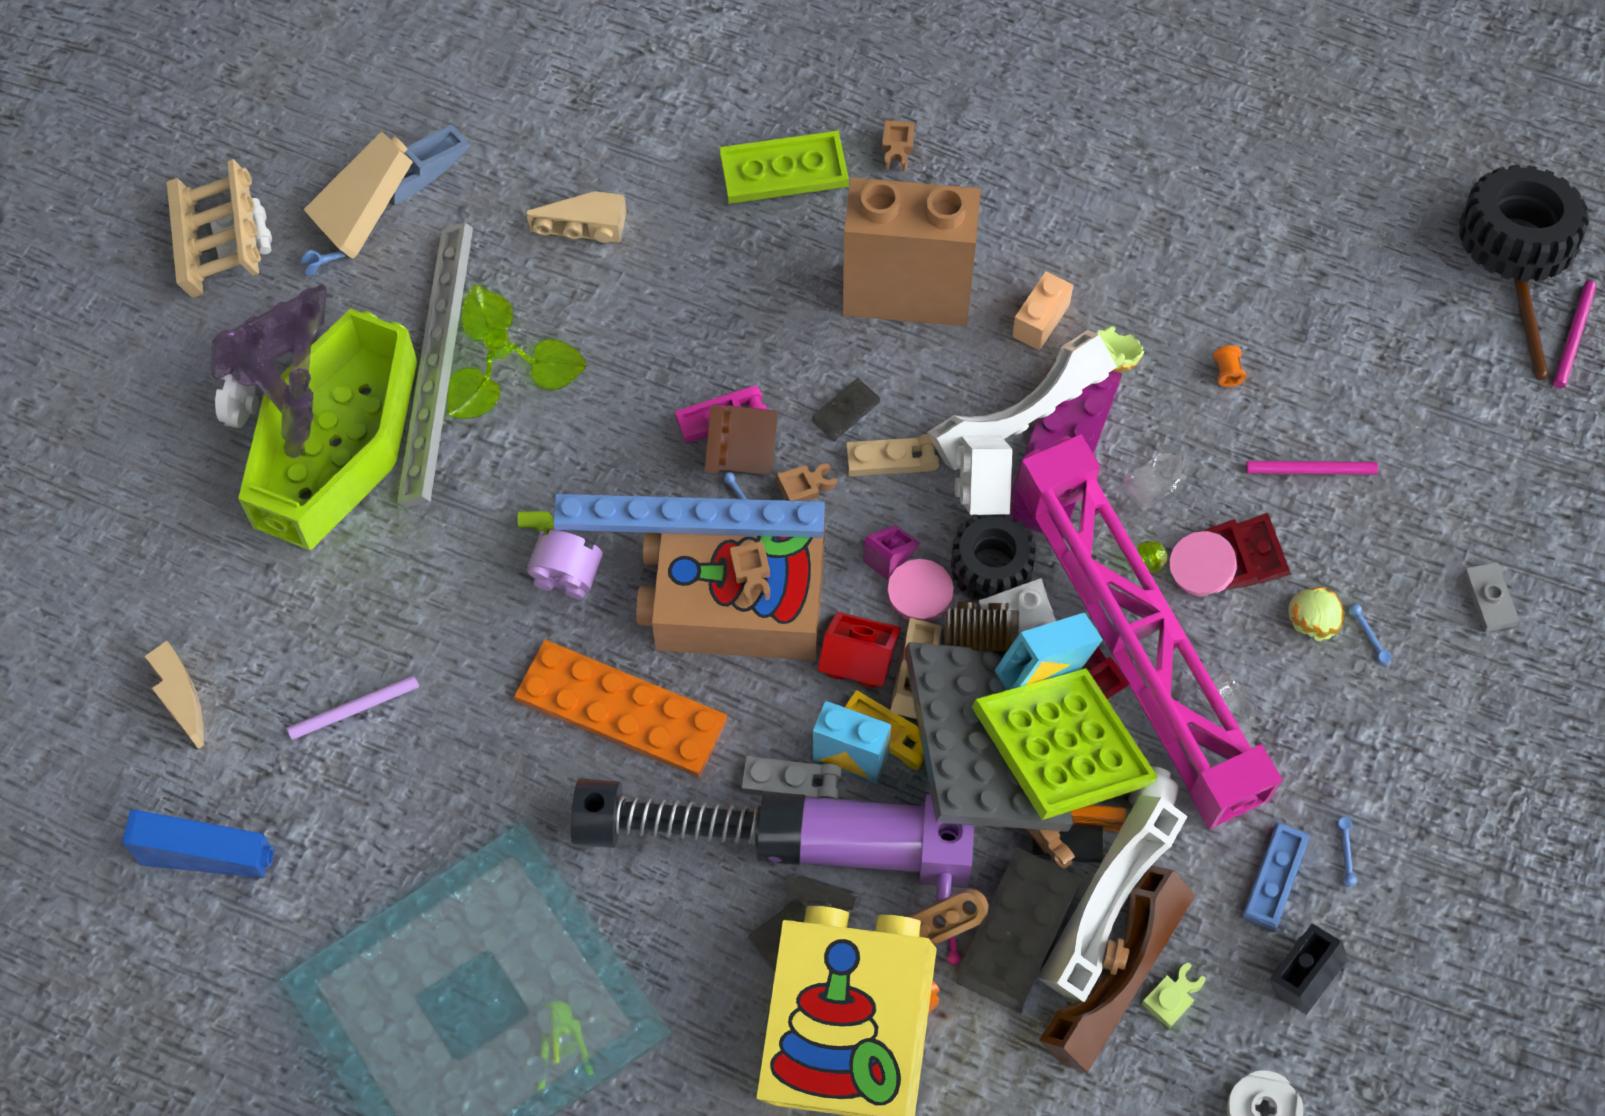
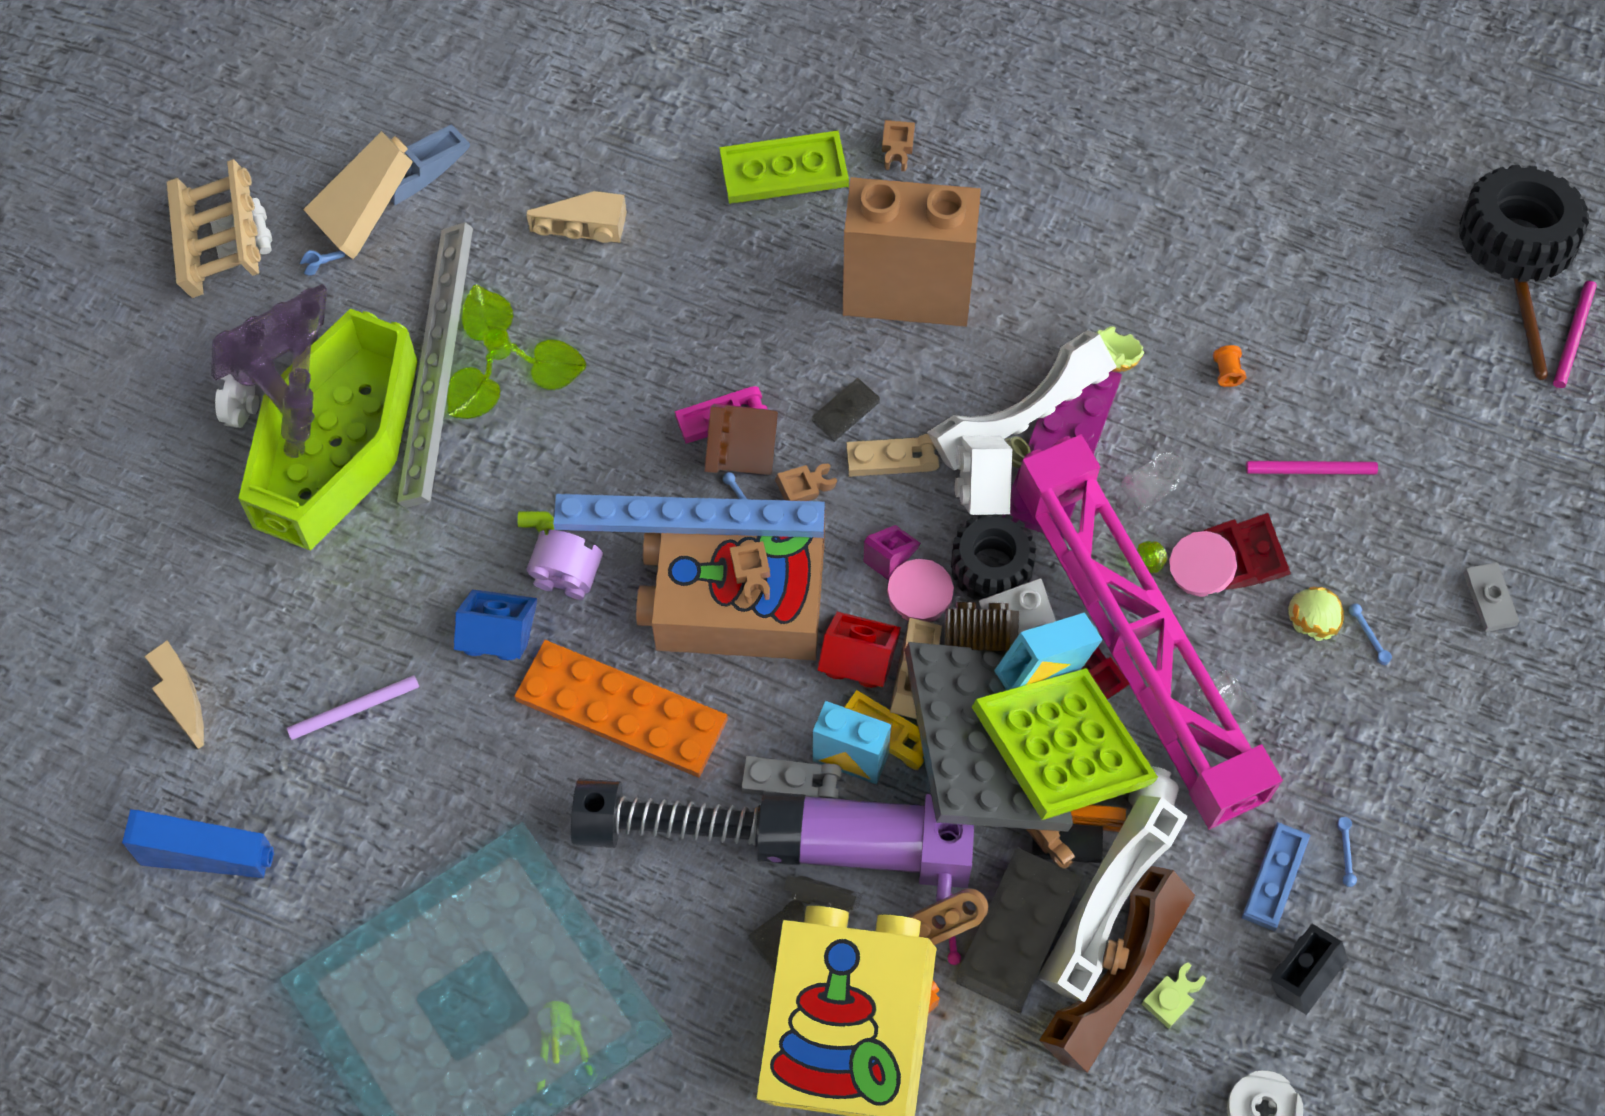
light nougat brick [1012,271,1073,351] -> none
none -> blue slope [454,589,537,661]
none -> olive plate [1005,436,1031,468]

